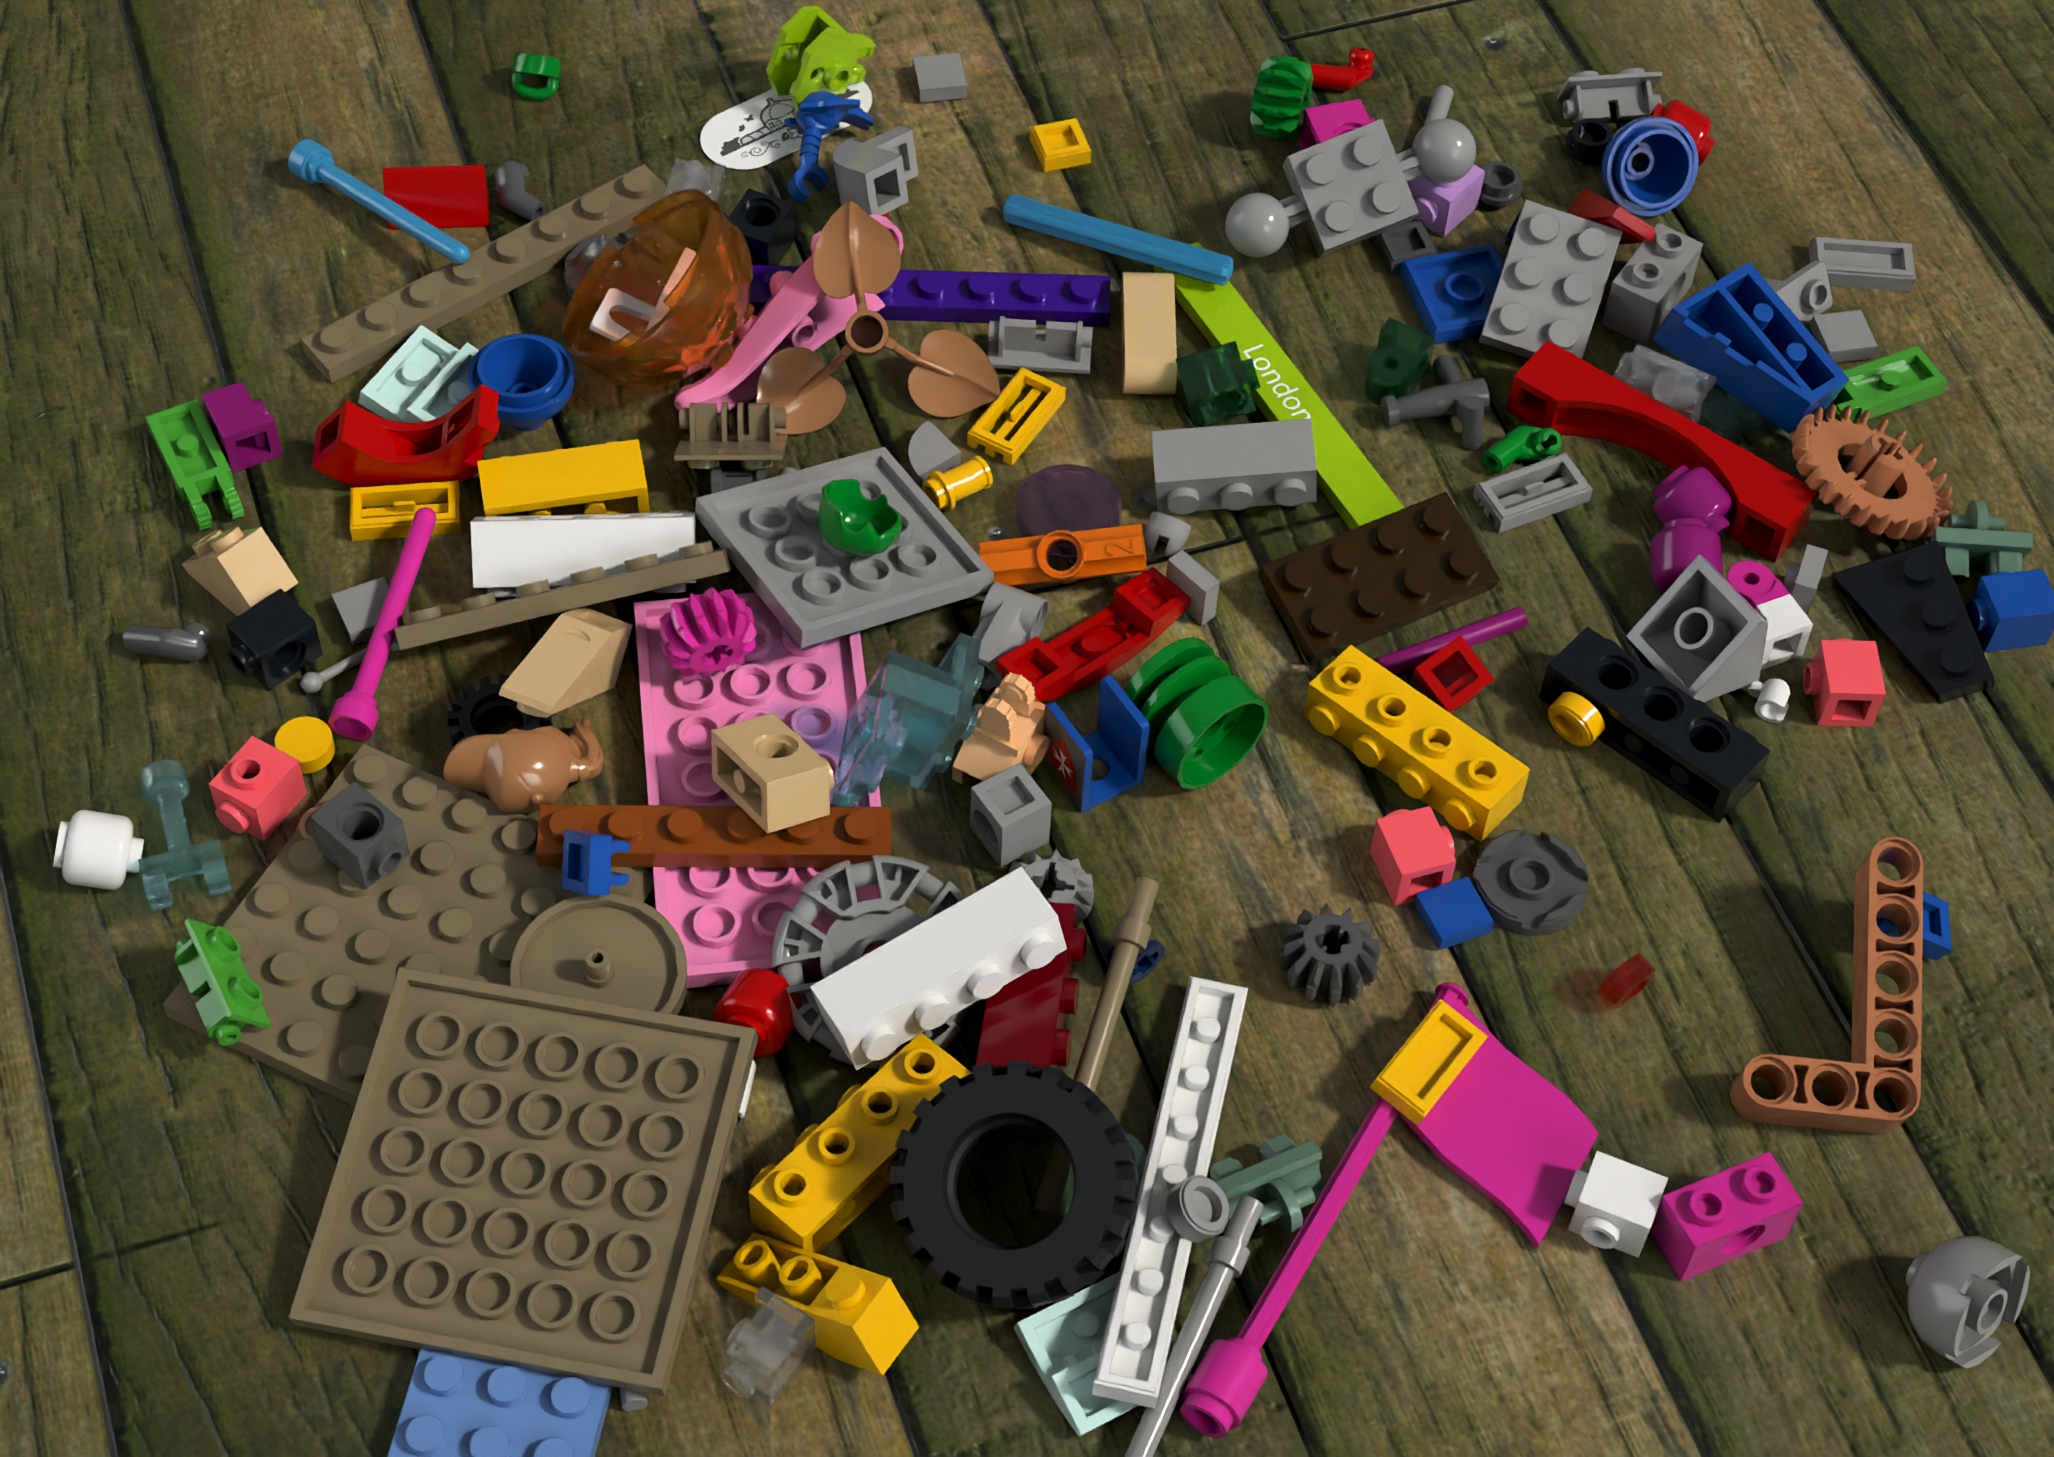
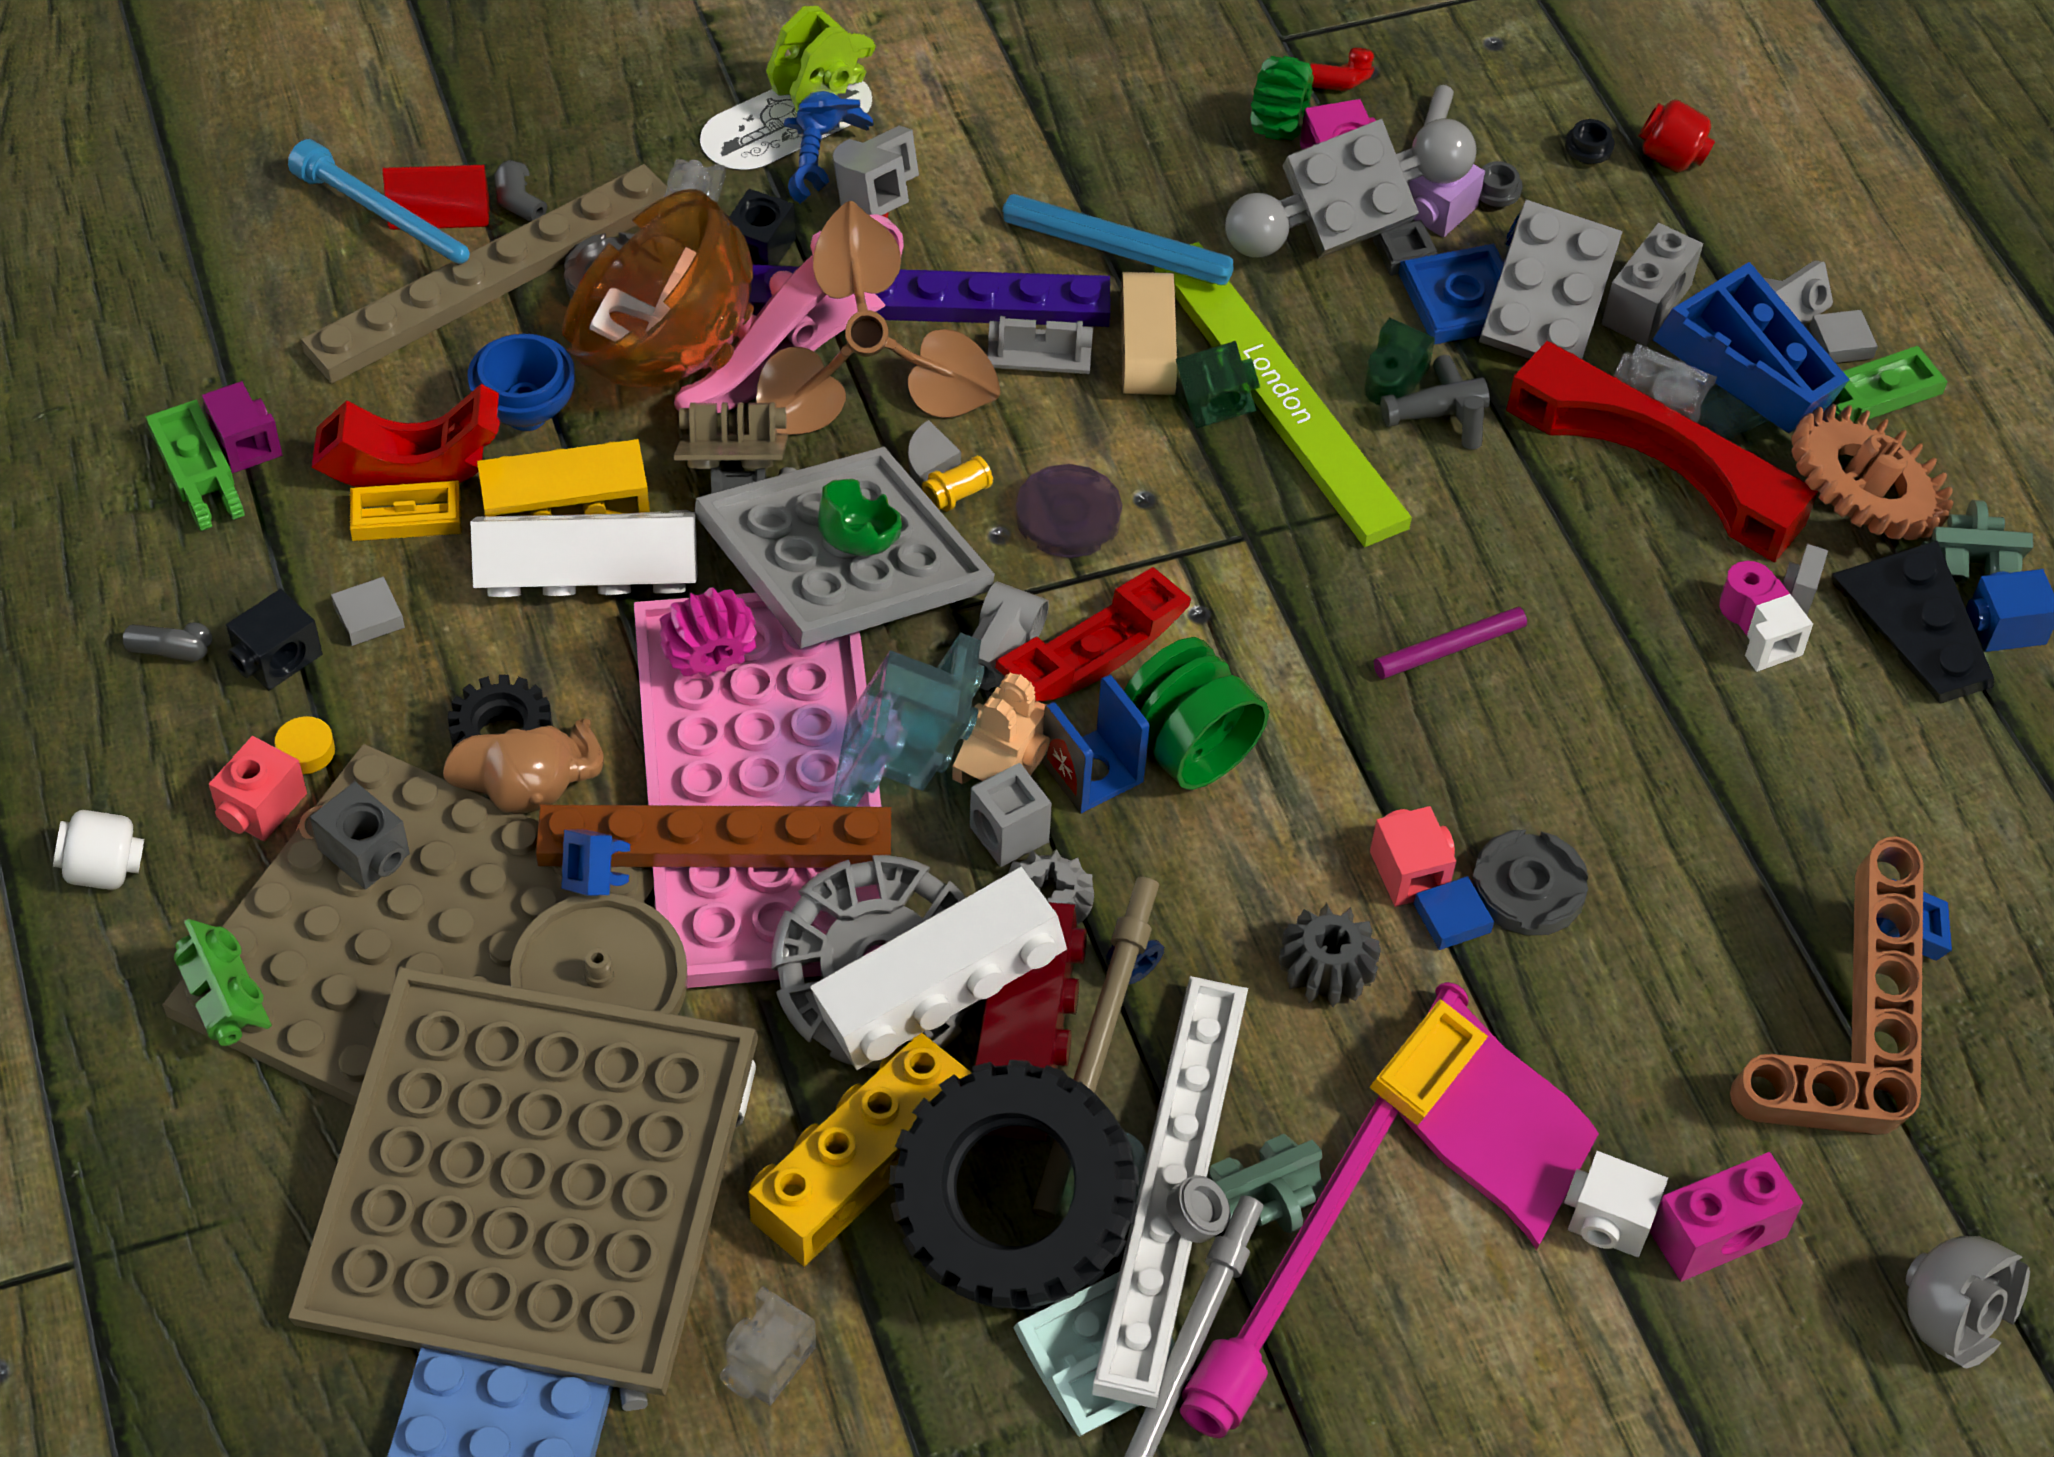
clear light blue bar [138,760,233,912] -> none
tan slope [182,525,299,616] -> none
light grey hinge [300,636,400,693] -> none
dark pink piece [328,507,436,741] -> none
light aqua slope [358,325,479,423] -> none
dark tan plate [394,540,731,650] -> none
tan slope [499,607,633,718] -> none
green tile [511,53,562,101] -> none
tan brick [711,713,834,834] -> none
red head [713,968,801,1058] -> none
yellow slope [716,1232,919,1376] -> none
light grey tile [912,53,968,103] -> none
yellow tile [967,367,1066,466] -> none
orange piece [979,524,1147,587] -> none
yellow tile [1030,118,1091,172] -> none
light grey hinge [1144,512,1192,556] -> none
light grey brick [1151,418,1317,515] -> none
light grey tile [1166,550,1220,626] -> none
dark brown plate [1258,492,1500,665] -> none
yellow brick [1303,645,1530,842] -> none
red brick [1411,634,1495,713] -> none
light grey tile [1472,453,1593,533] -> none
green arm [1482,426,1562,474] -> none
black brick [1539,626,1771,823] -> none
yellow tile [1548,692,1605,747] -> none
light grey hinge [1557,68,1663,123] -> none
red slope [1567,189,1656,245] -> none
clear red tile [1596,954,1655,1009] -> none
blue piece [1601,116,1699,216] -> none
light grey slope [1626,554,1768,702] -> none
magenta head [1650,518,1723,592] -> none
magenta head [1653,465,1733,536] -> none
white hand [1740,678,1790,723] -> none
coral brick [1803,638,1886,727] -> none
light grey tile [1809,237,1916,292] -> none

